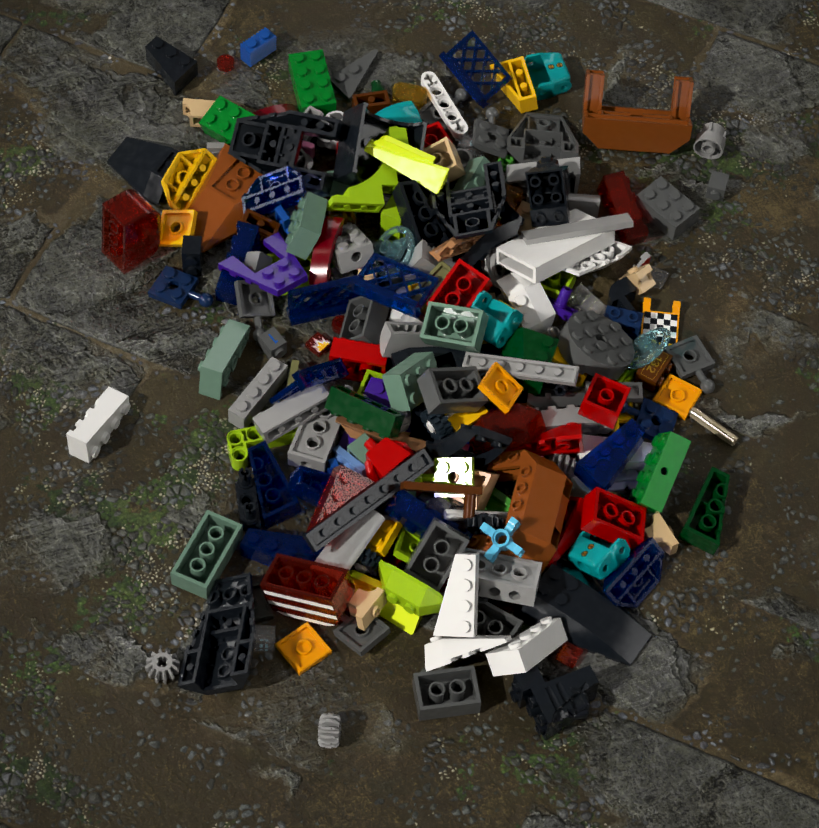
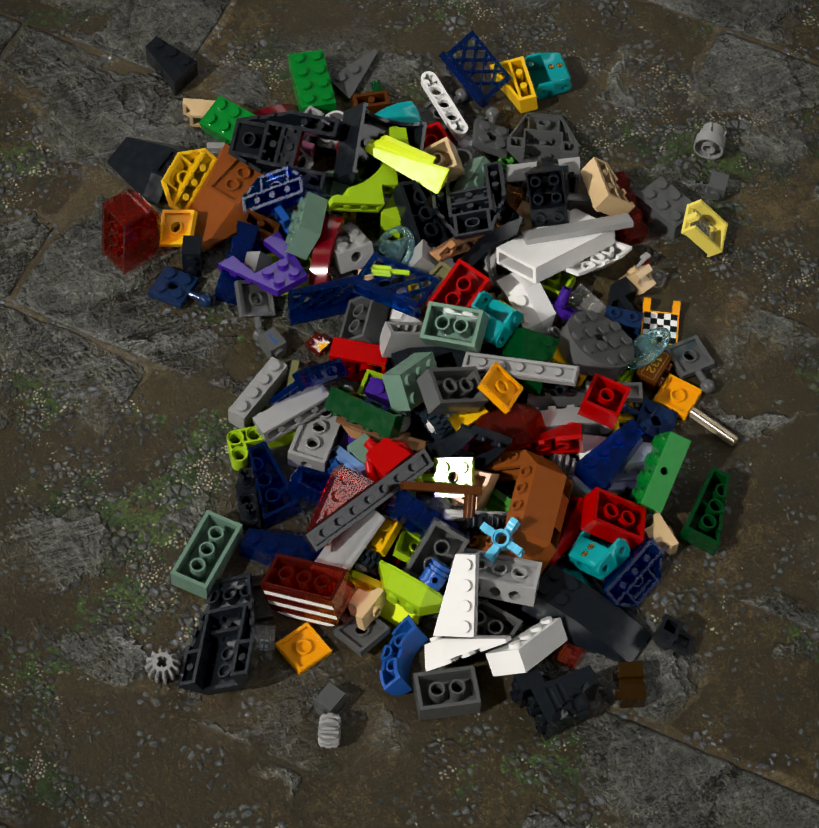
white wedge [66,387,131,463] -> none
sand green wedge [198,319,250,400] -> none
clear red tile [217,54,234,72] -> none
blue brick [240,27,277,67] -> none
clear red tile [332,315,345,334] -> none
clear yellow brick [392,82,427,111] -> none
dark orange wedge [582,69,694,154] -> none
none -> dark grey brick [314,682,346,716]
none -> lime axle [371,264,410,277]
none -> blue brick [379,615,429,696]
none -> blue piece [419,557,451,591]
none -> tan wedge [580,157,635,216]
none -> dark brown brick [613,661,646,708]
none -> black brick [653,613,695,657]
none -> light yellow window [681,199,728,257]

